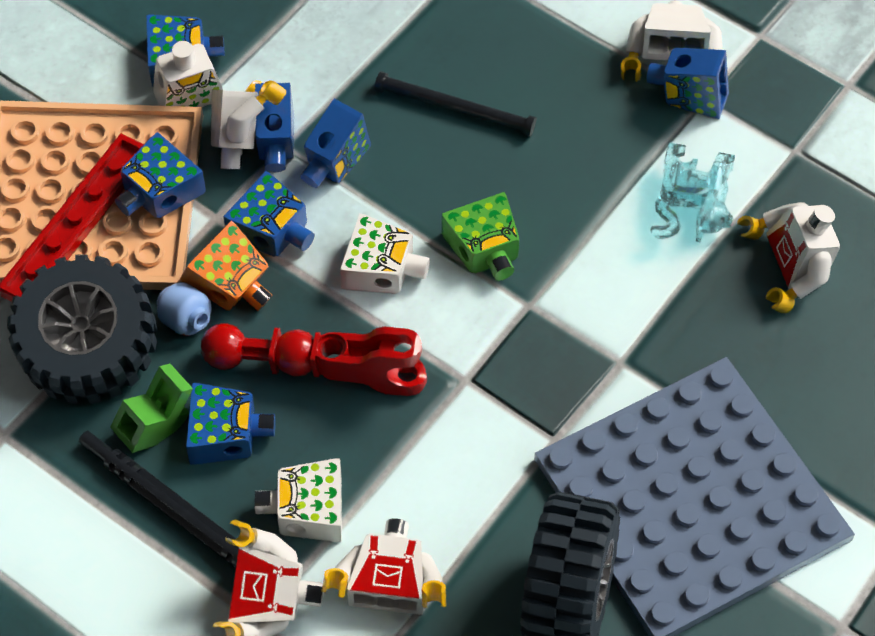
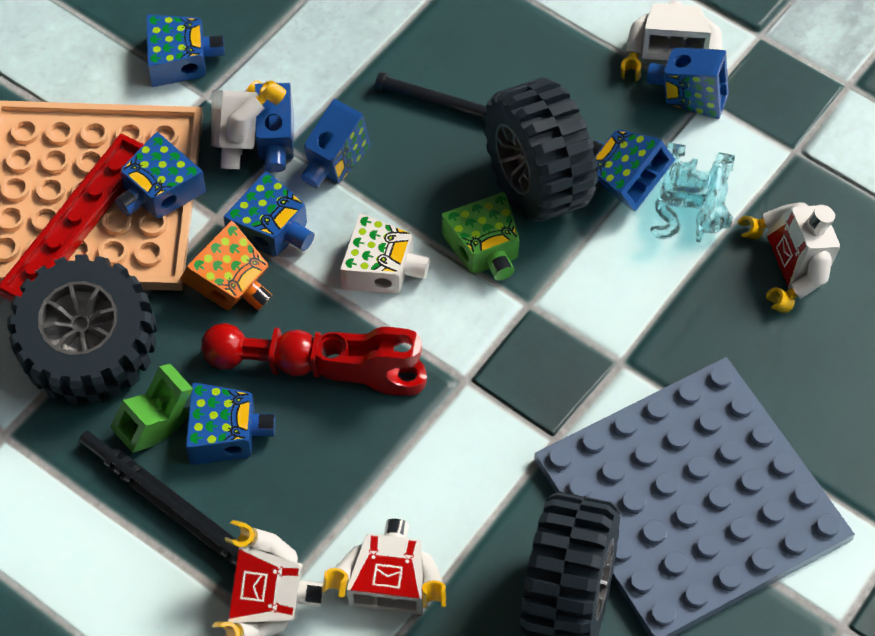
white torso [153,41,223,107] -> none
light blue head [157,282,211,336] -> none
white torso [255,459,342,542] -> none
none -> black wheel [483,78,598,222]
none -> blue torso [593,129,675,212]

